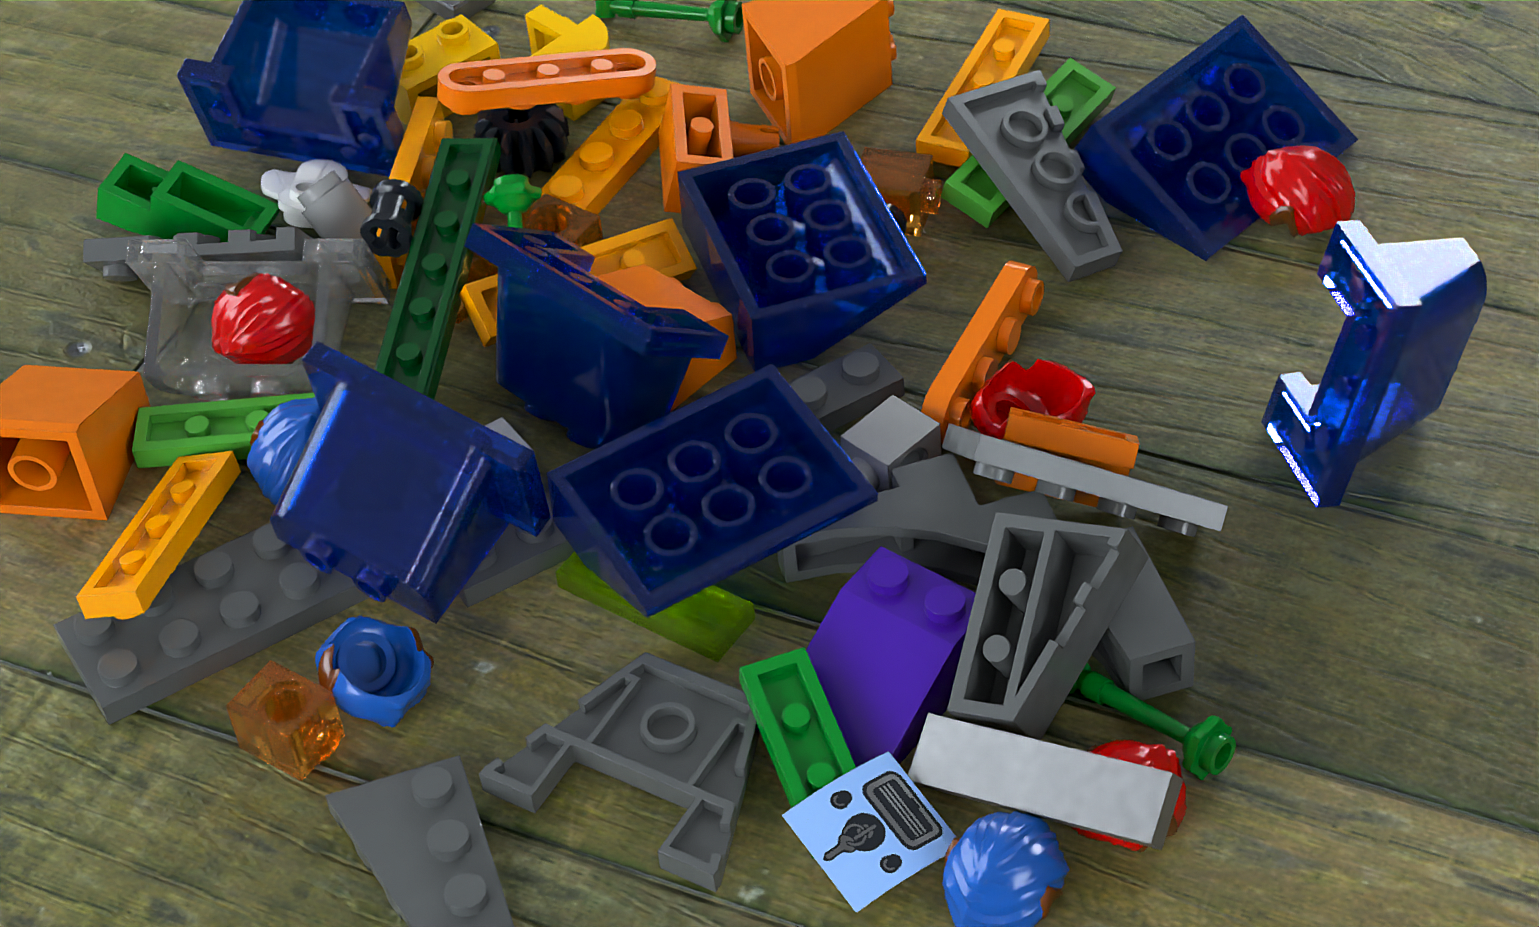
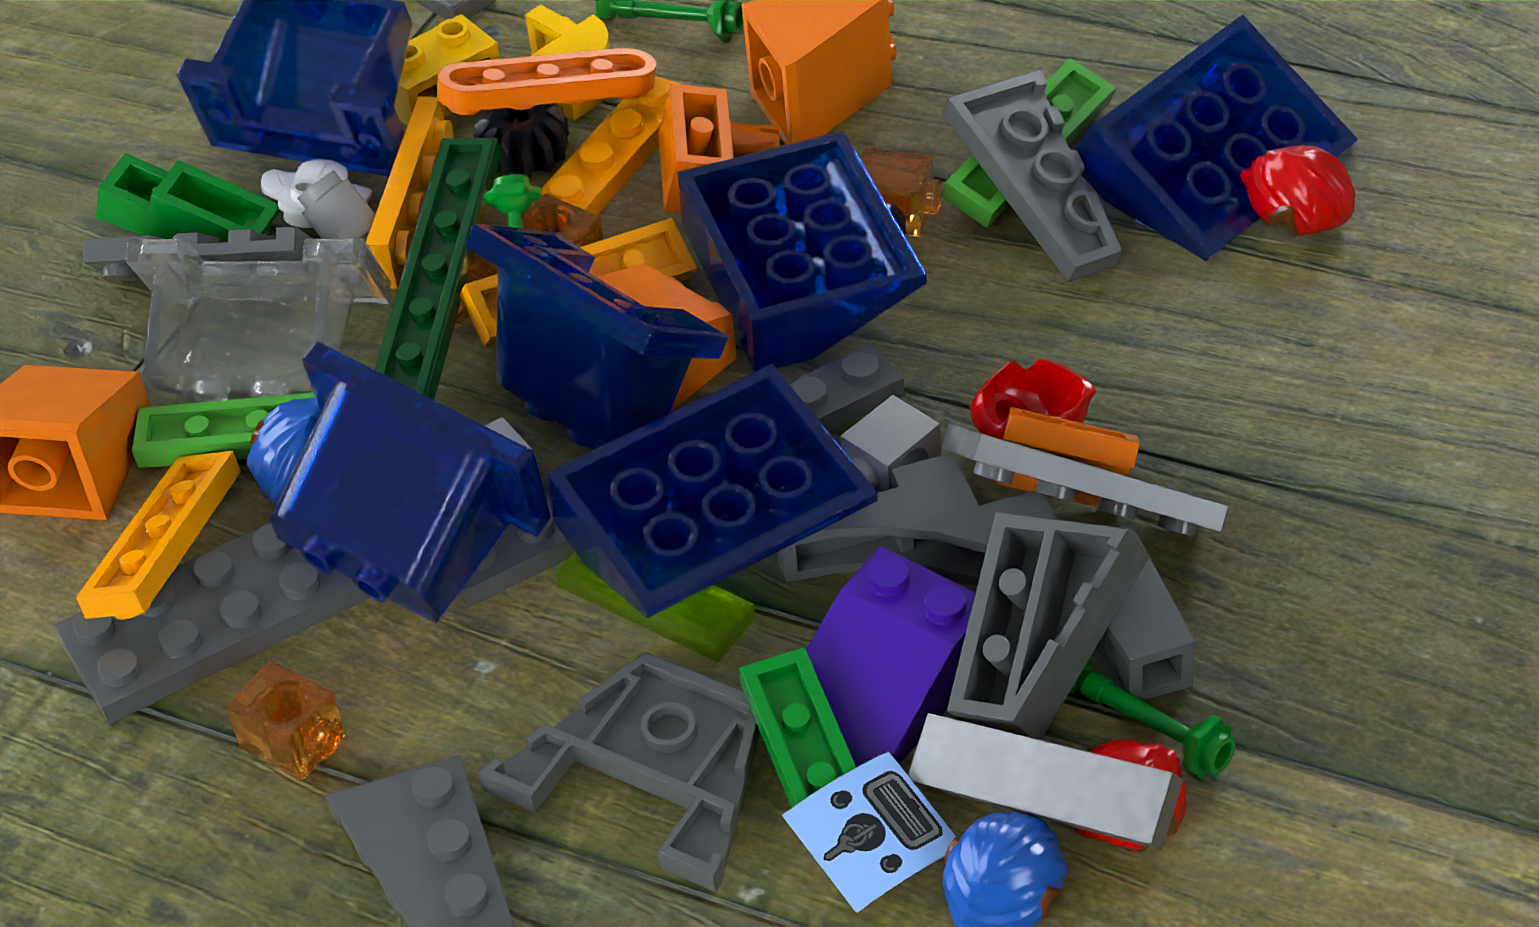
red hair [211,272,317,371] -> none
blue hair [315,615,434,727] -> none
black bush [360,179,423,257] -> none
light orange plate [916,8,1050,167] -> none
orange plate [921,260,1044,444] -> none
clear blue windscreen [1261,220,1487,508] -> none

